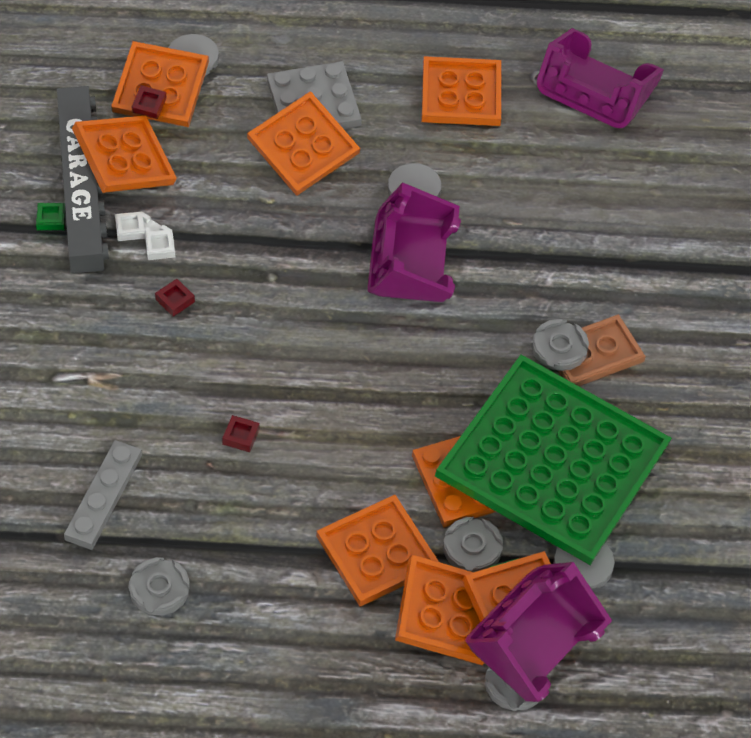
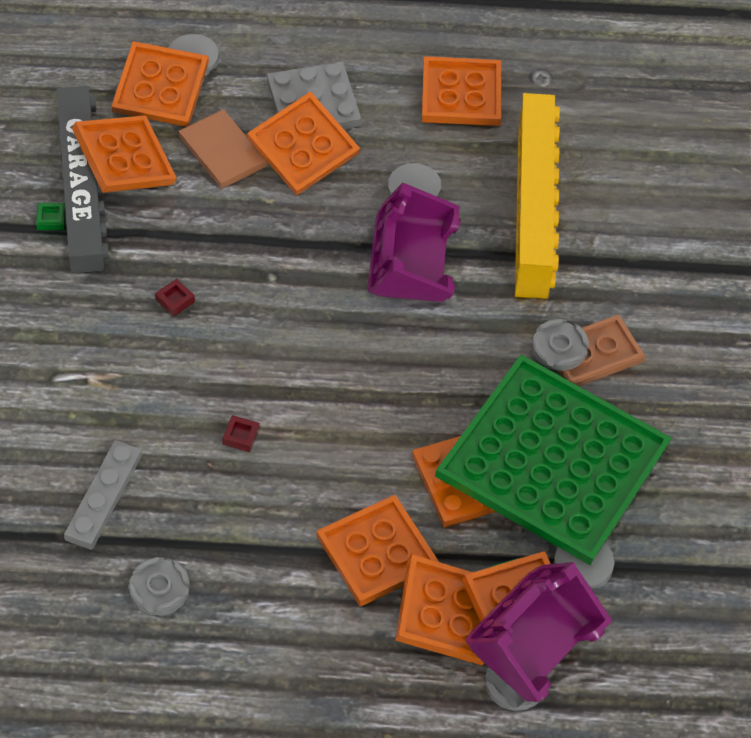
white tile [115,211,176,260] -> none
dark red plate [132,85,167,119] -> none
light grey tile [443,517,503,572] -> none
magenta windscreen [537,28,664,128] -> none
none -> nougat tile [178,109,267,189]
none -> yellow brick [515,93,560,299]

